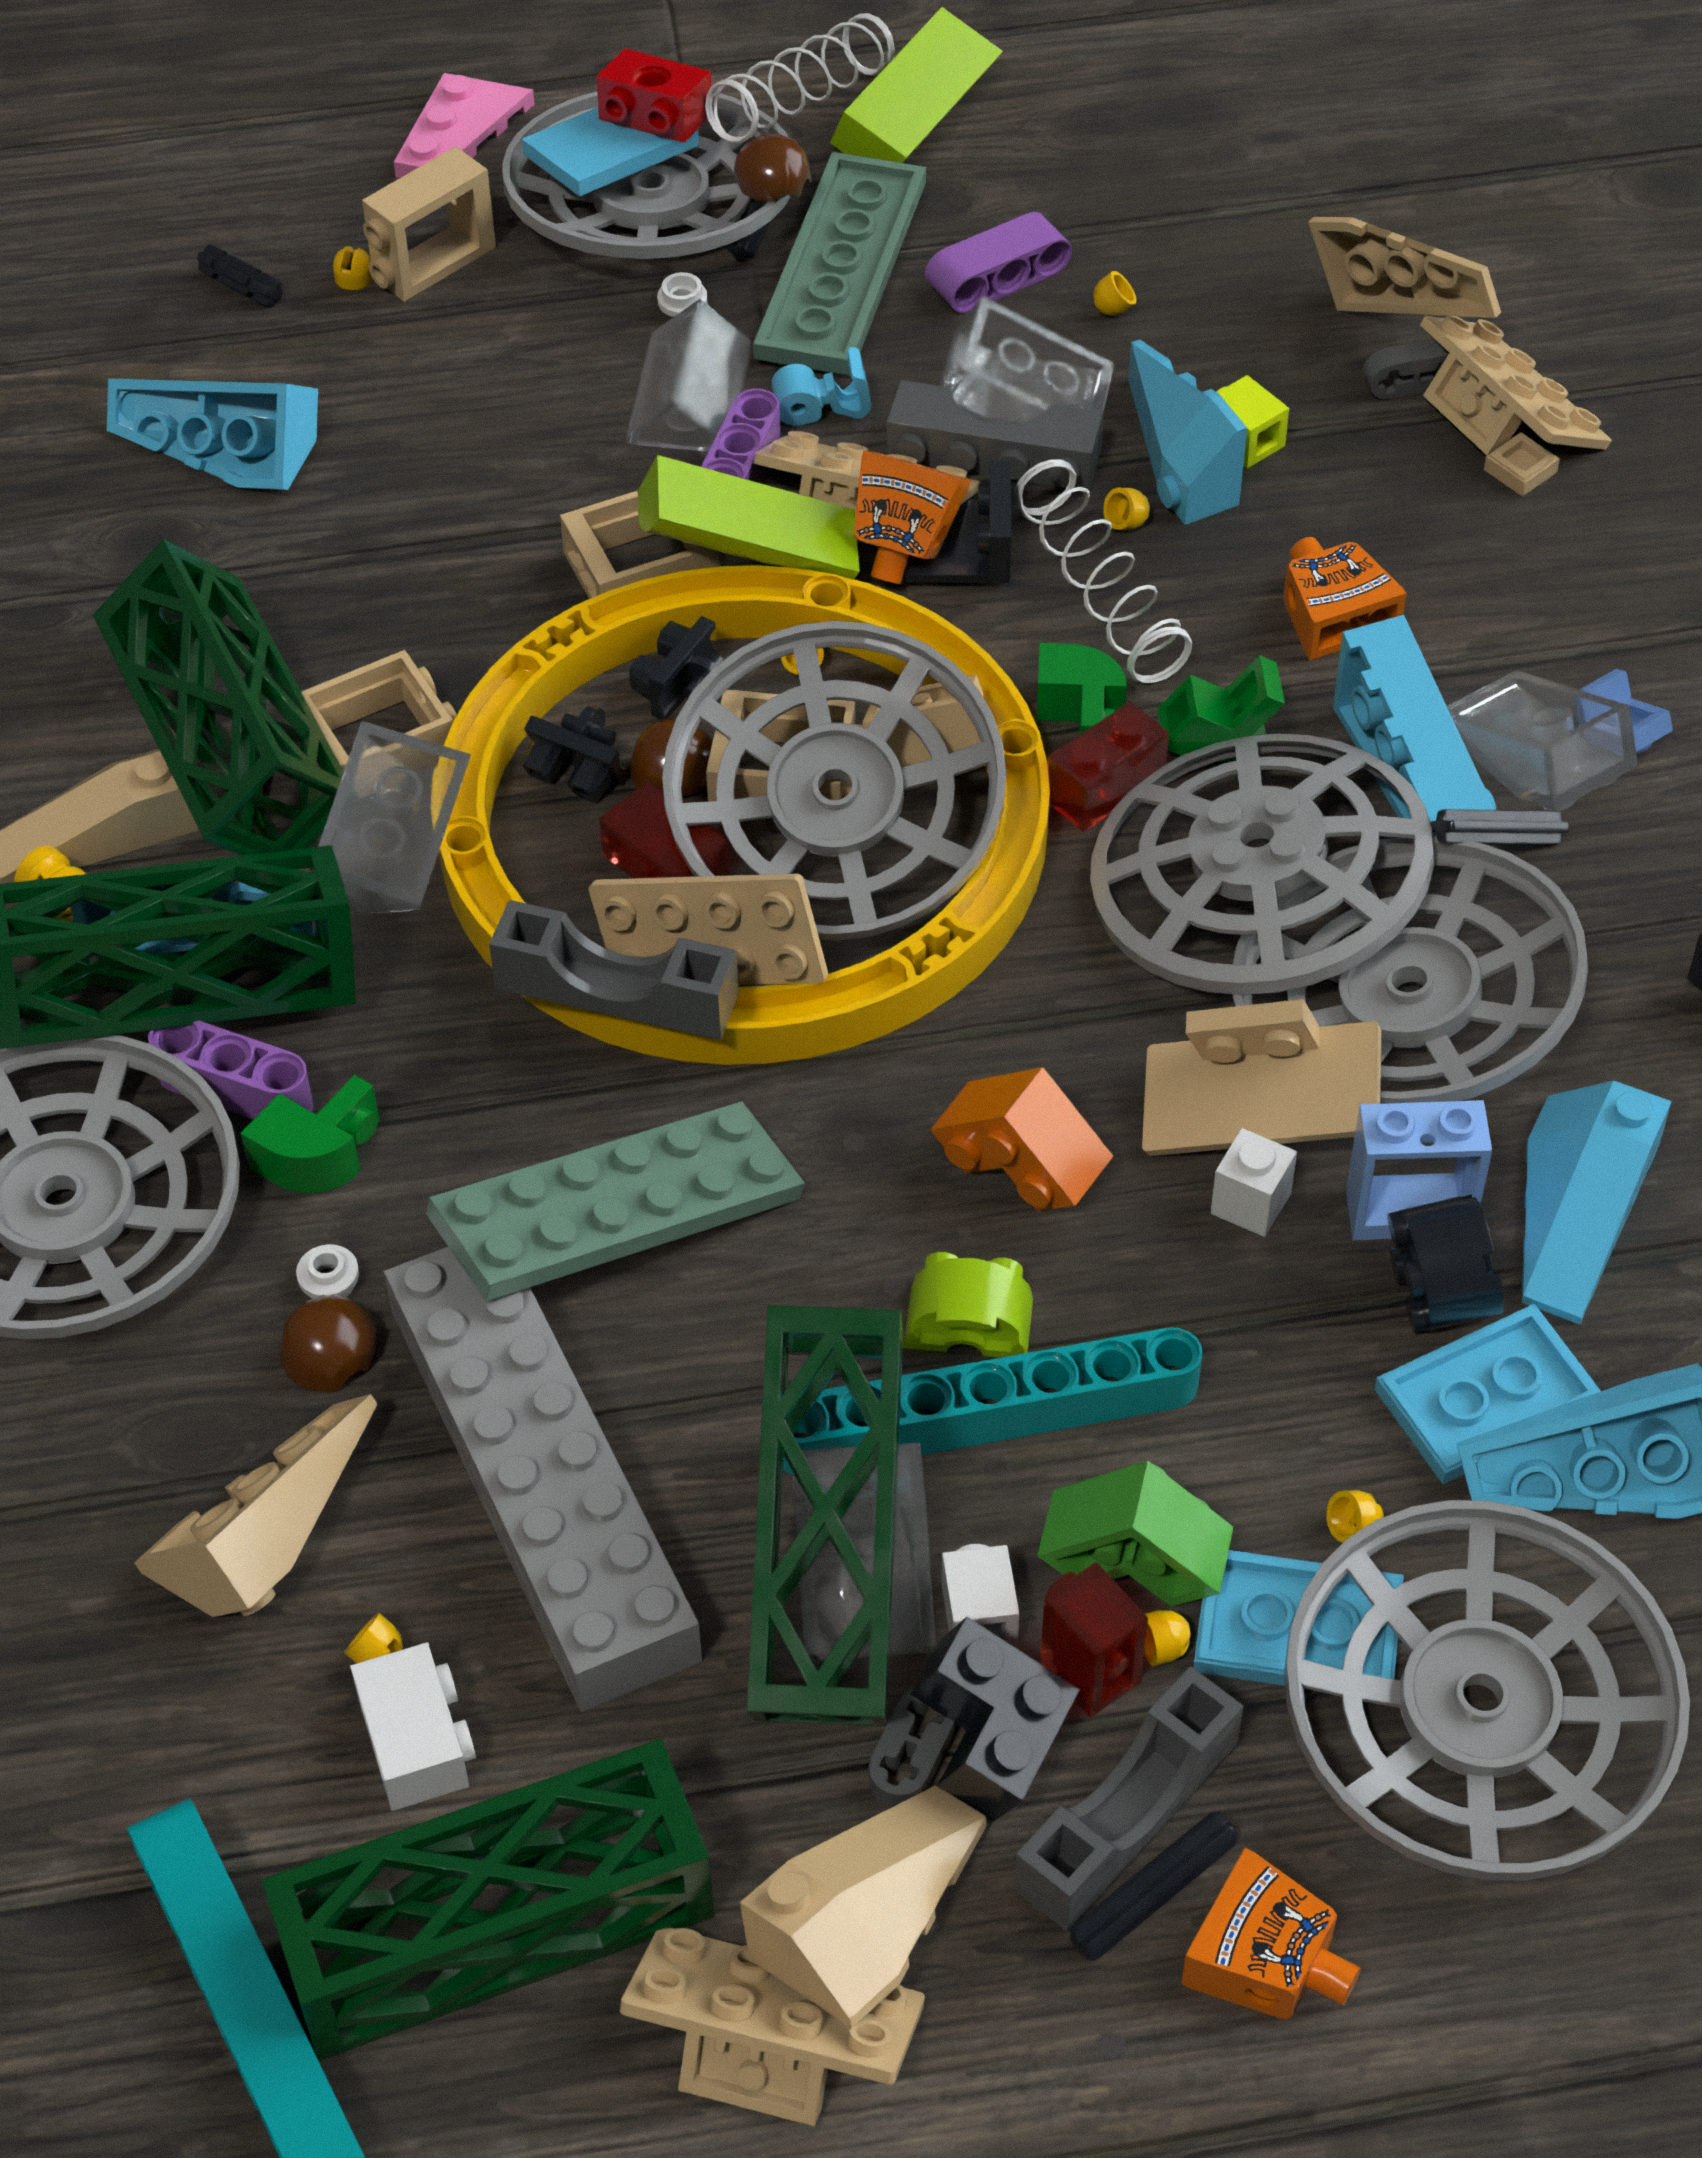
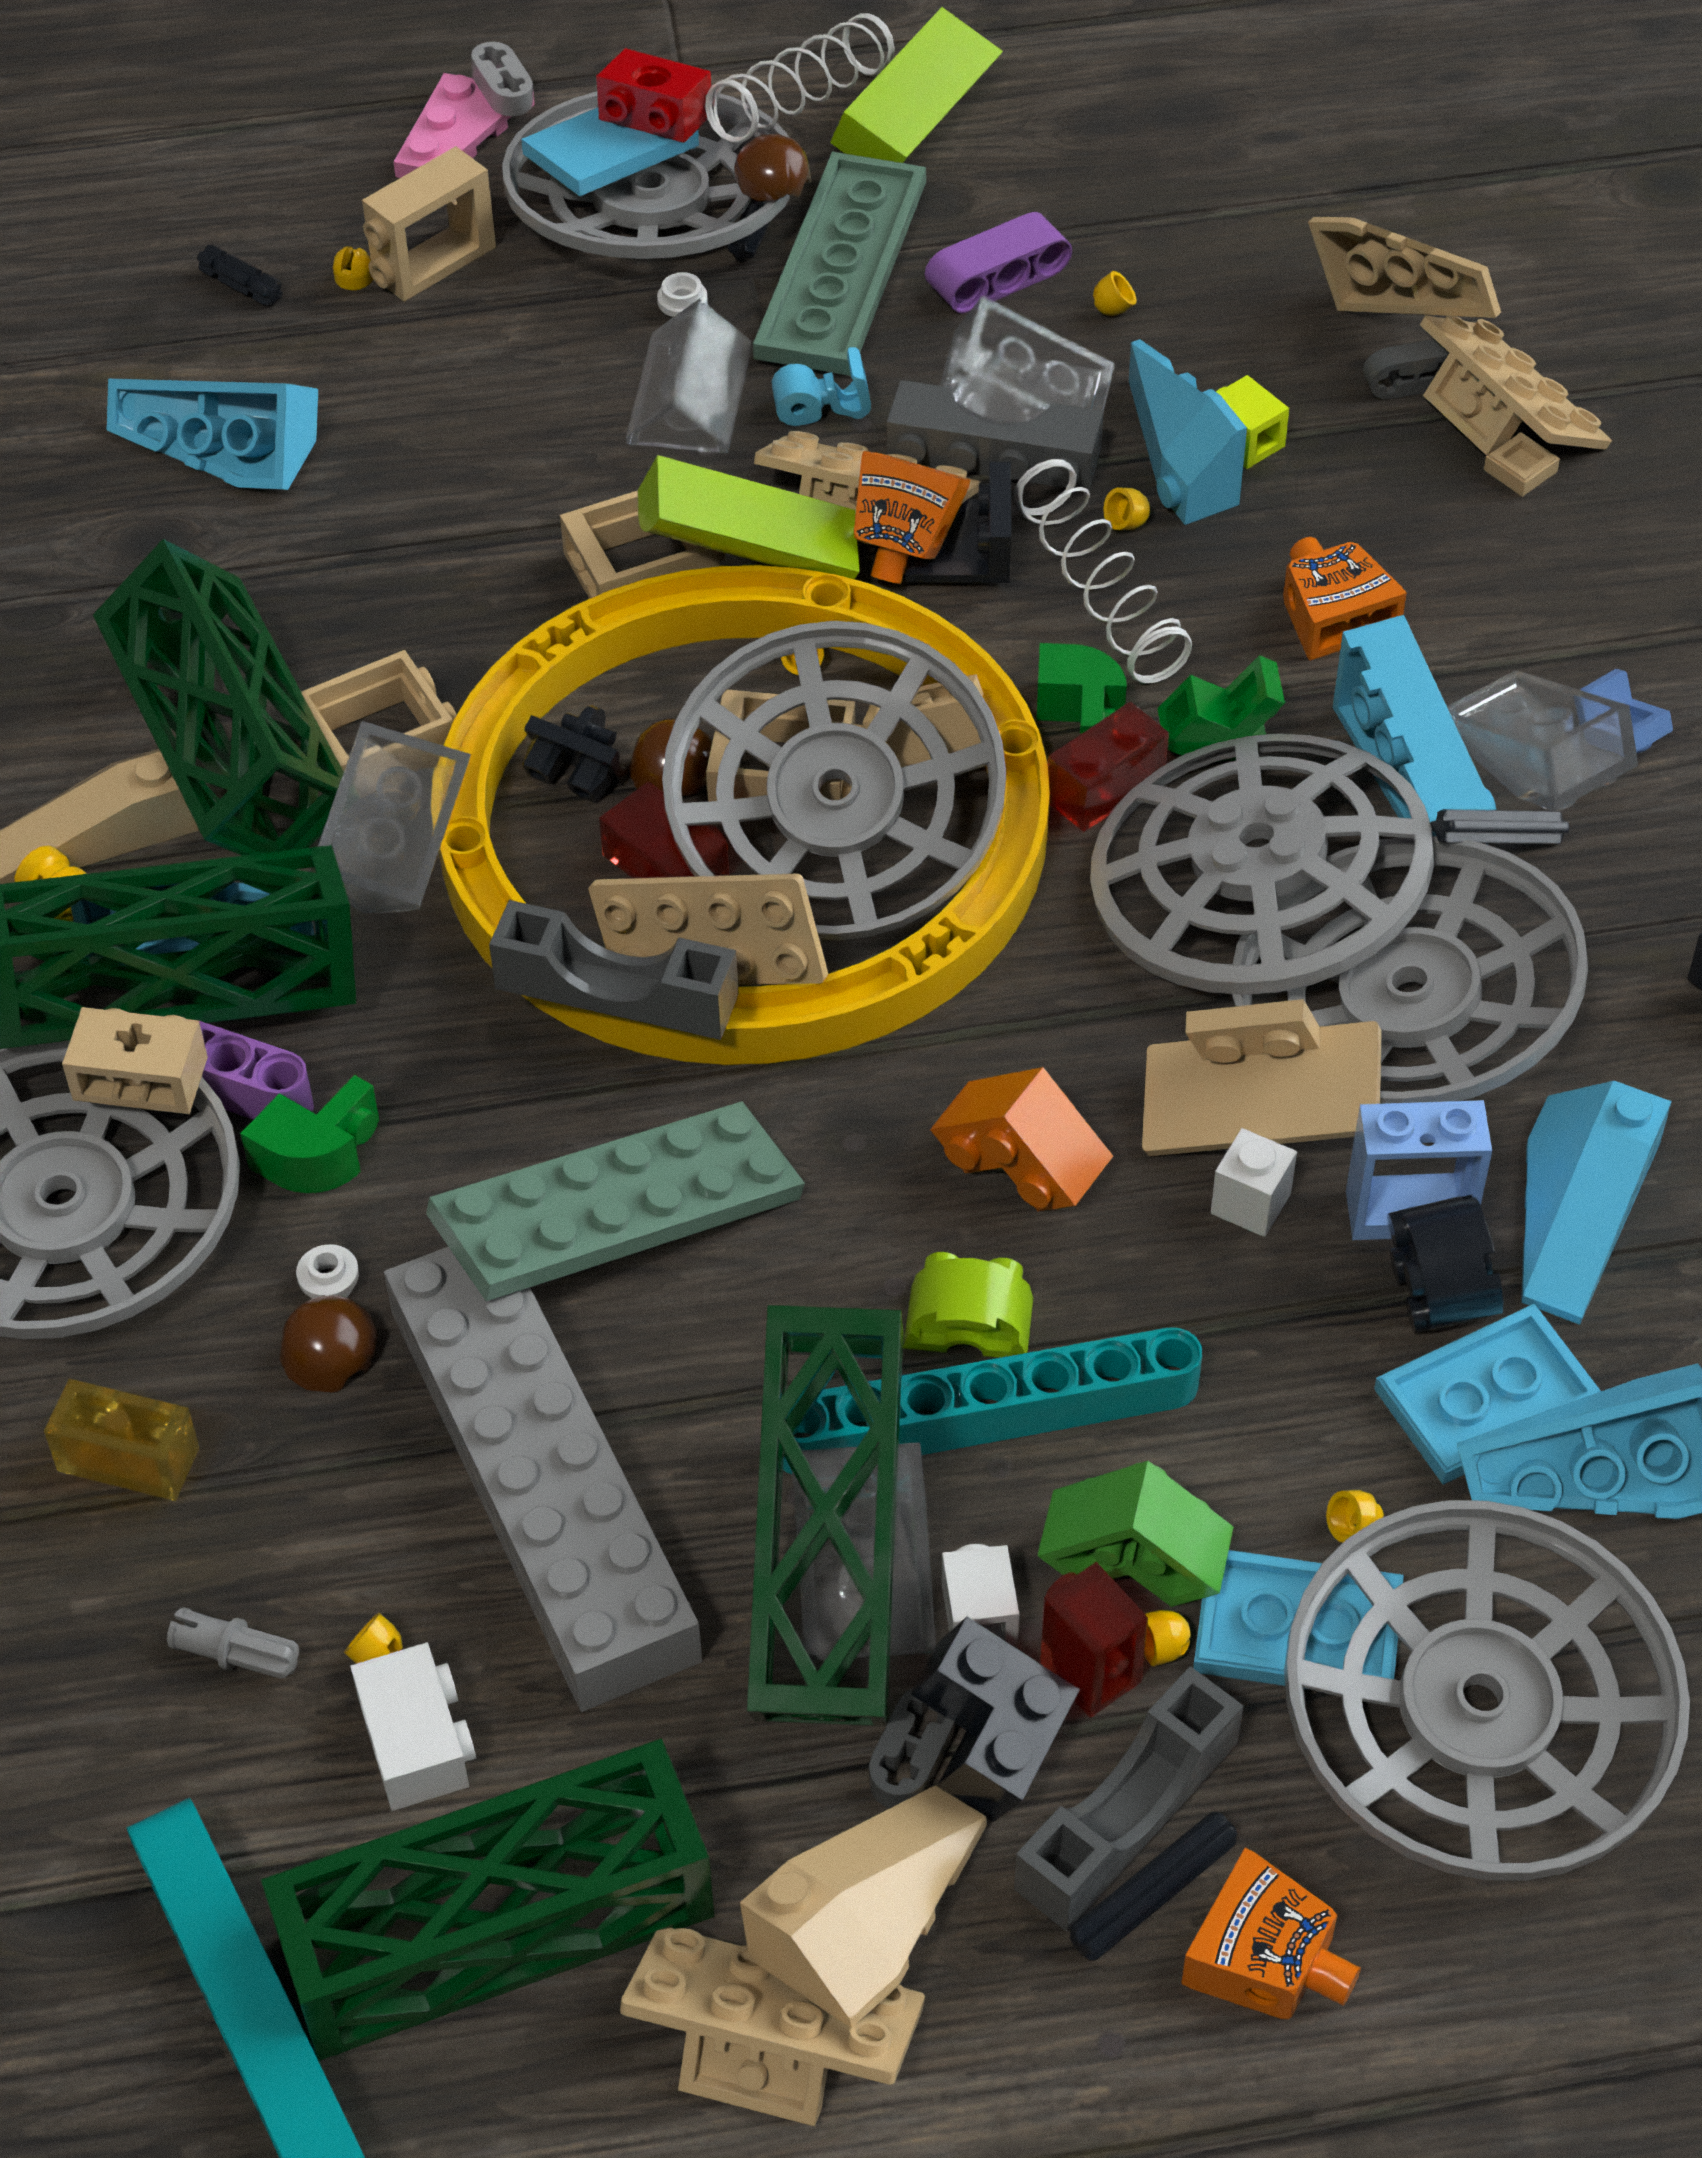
tan wedge [134,1394,377,1617] -> none
black hips [629,616,724,720] -> none
medium lavender beam [701,389,781,484] -> none
none -> clear yellow brick [44,1379,200,1501]
none -> tan brick [62,1007,208,1114]
none -> light grey axle [167,1607,299,1679]
none -> light grey beam [471,41,533,117]

